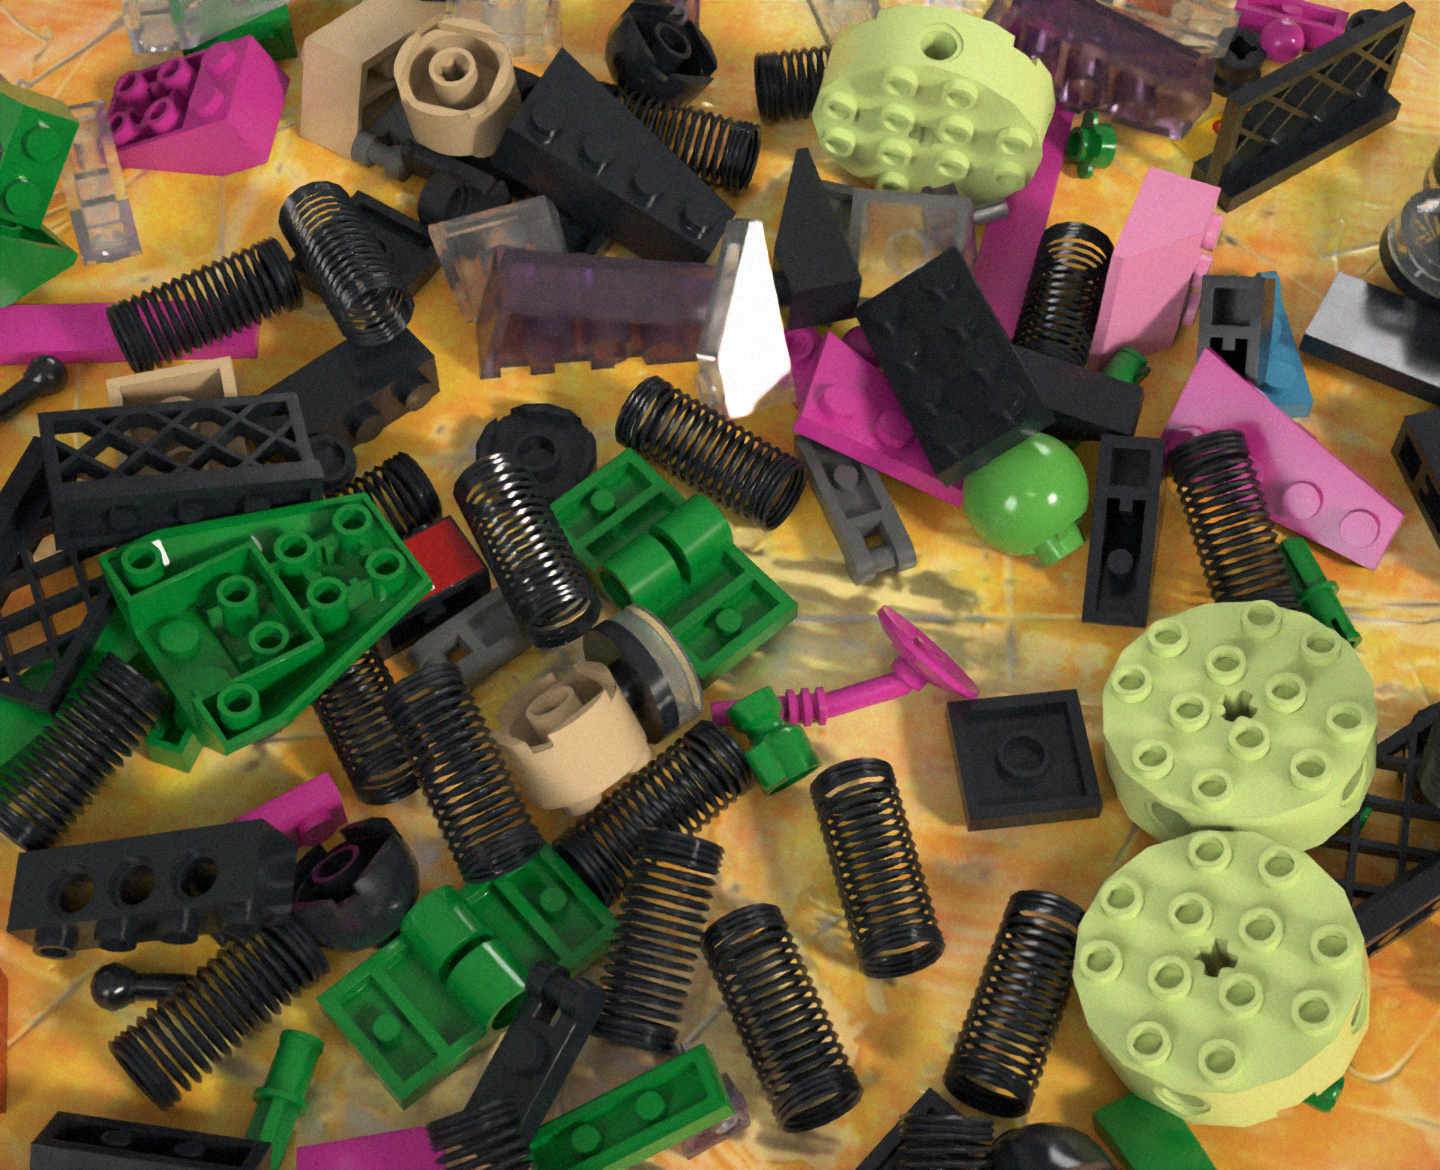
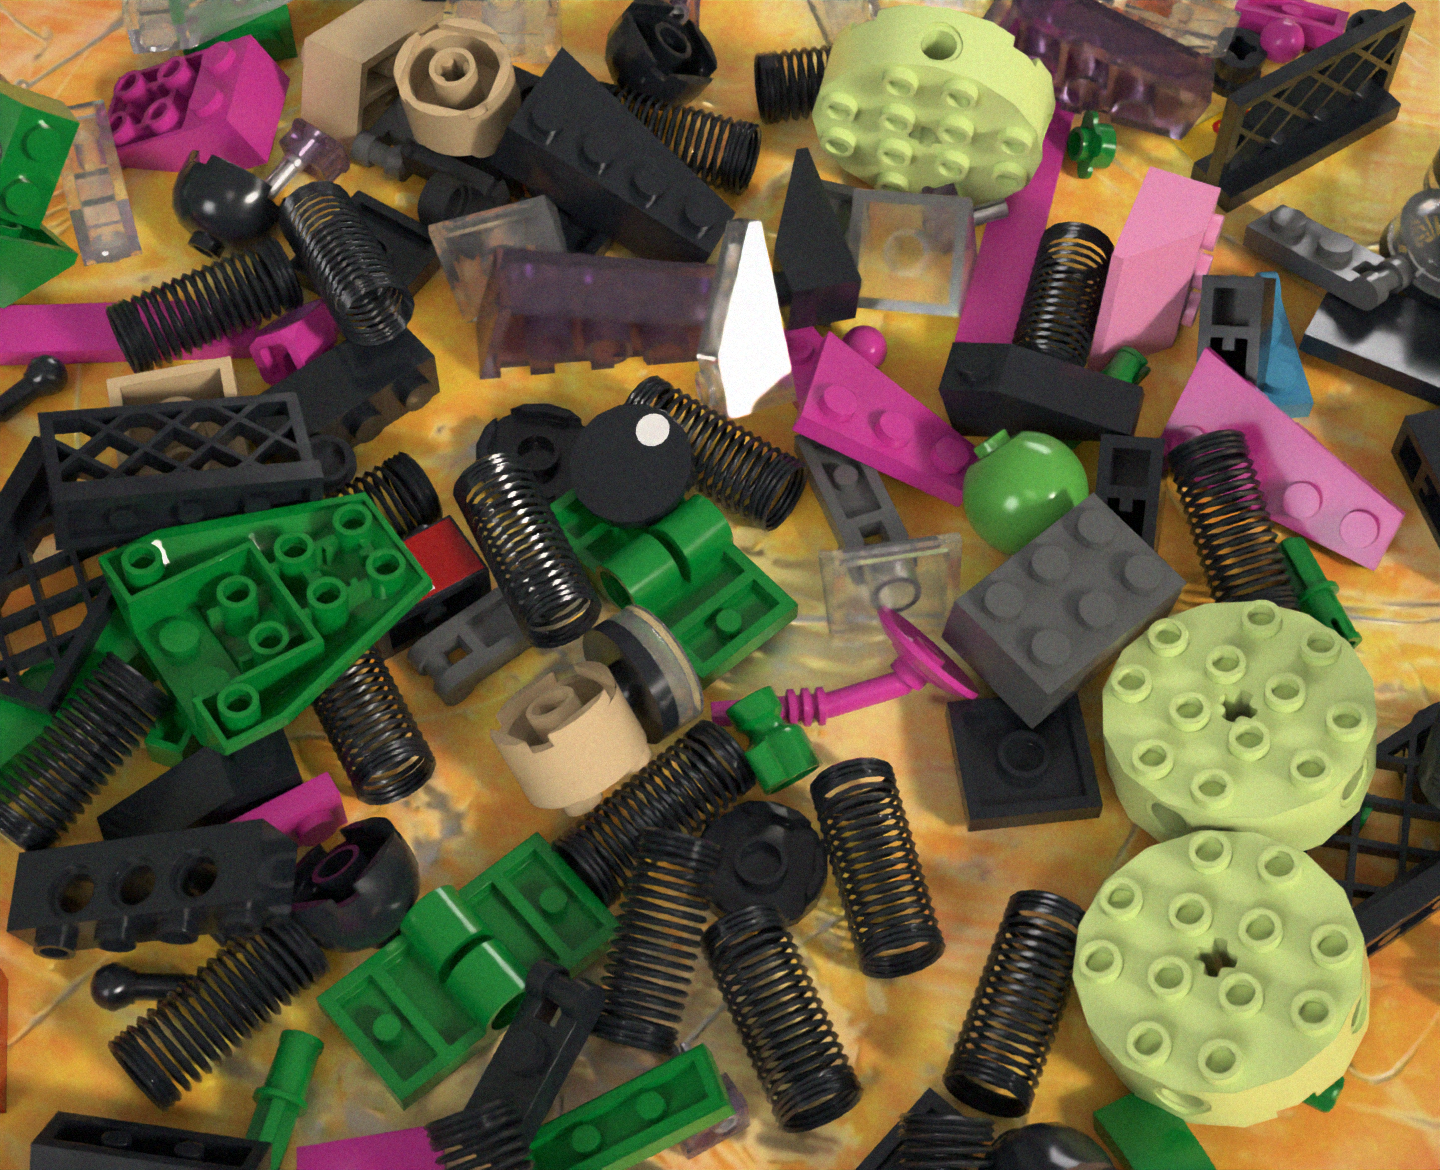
black piece [380,663,545,884] -> none
black plate [853,245,1056,488] -> none
none -> black slope [96,728,303,841]
none -> black cylinder [172,150,293,261]
none -> dark pink rock [249,298,340,386]
none -> piece [263,118,351,199]
none -> black tile [569,404,696,529]
none -> black tile [694,801,828,932]
none -> clear slope [817,531,963,648]
none -> dark grey brick [941,492,1187,729]
none -> dark grey plate [1243,204,1414,311]

